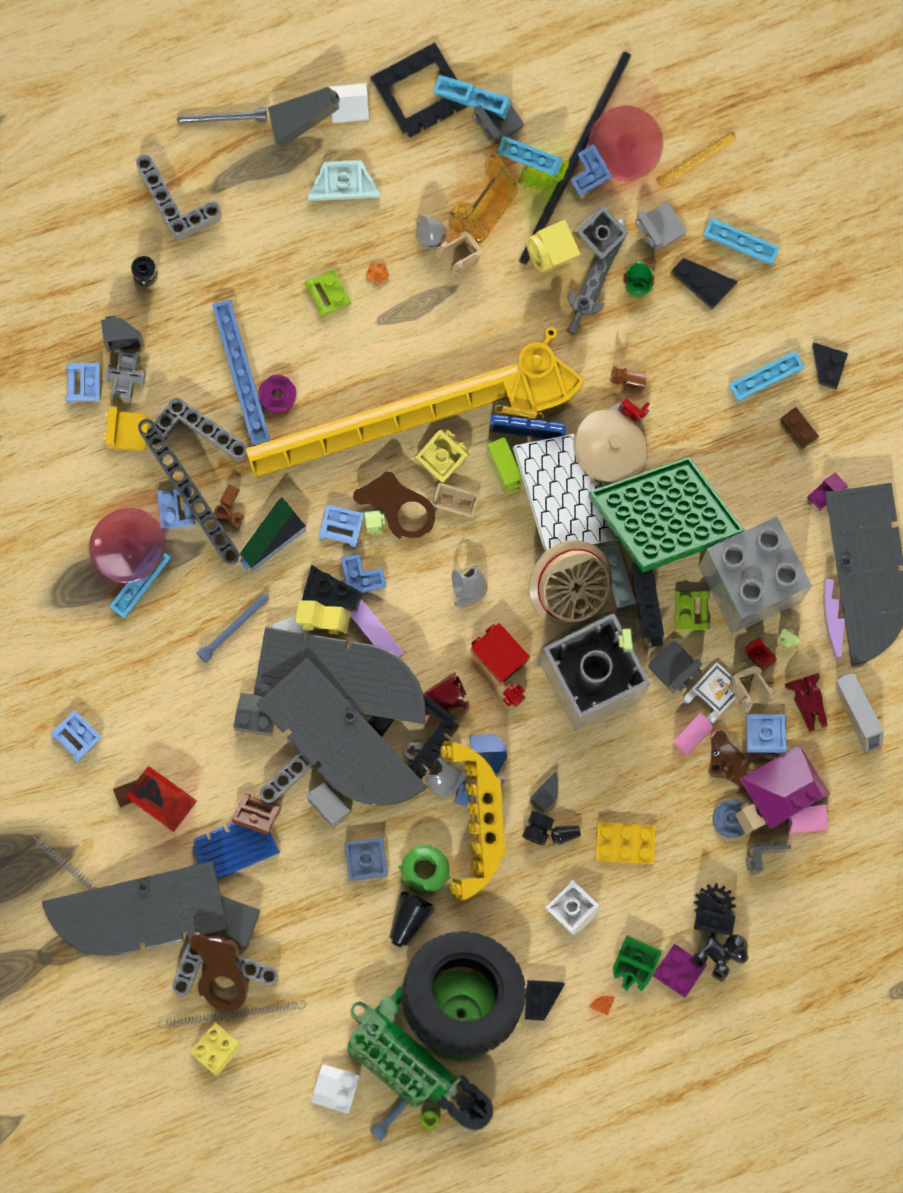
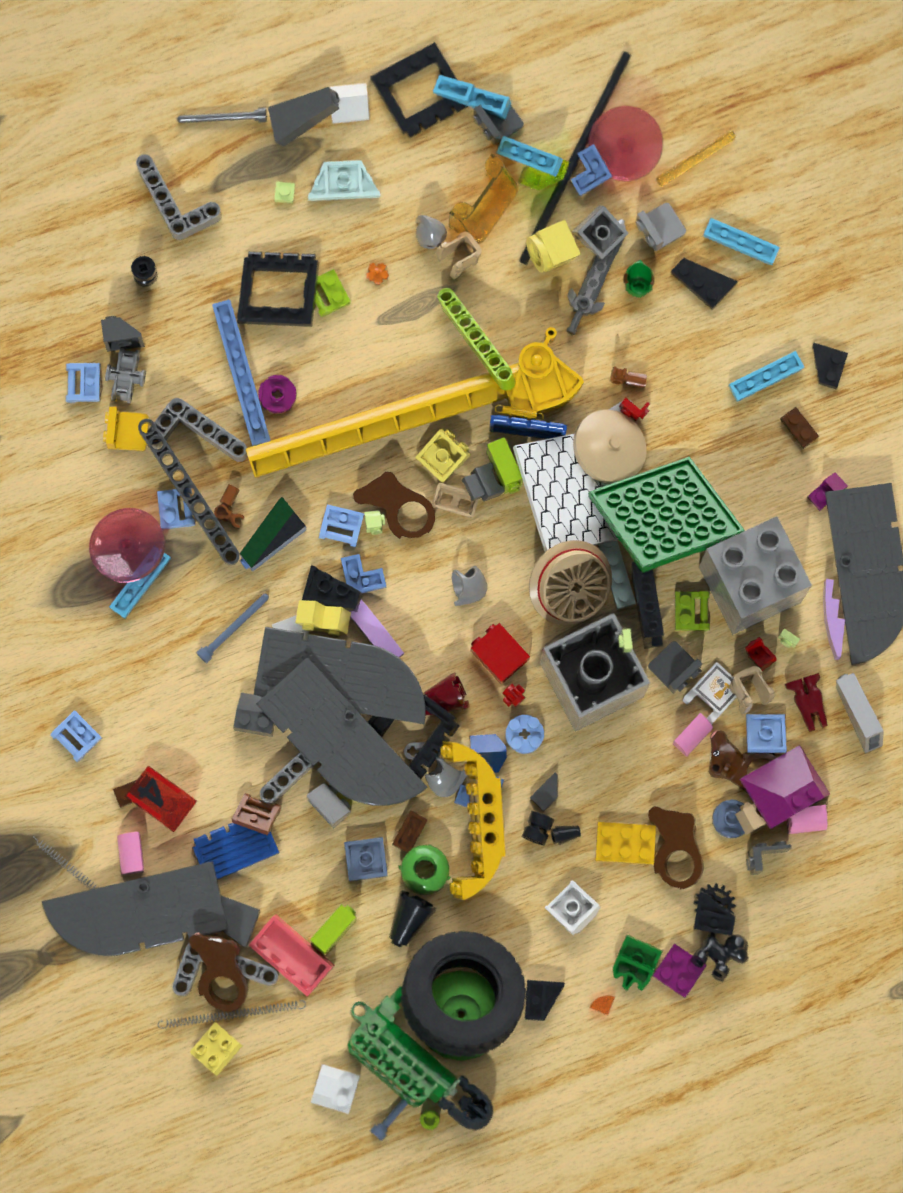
none -> bright pink brick [117,832,144,875]
none -> black hinge [237,251,319,327]
none -> coral slope [249,914,335,997]
none -> yellowish green plate [274,182,295,203]
none -> lime brick [310,904,357,956]
none -> reddish brown plate [392,811,428,853]
none -> lime beam [438,288,516,390]
none -> dark grey piece [462,462,505,502]
none -> light blue plate [505,715,544,754]
none -> reddish brown animal [648,806,704,889]

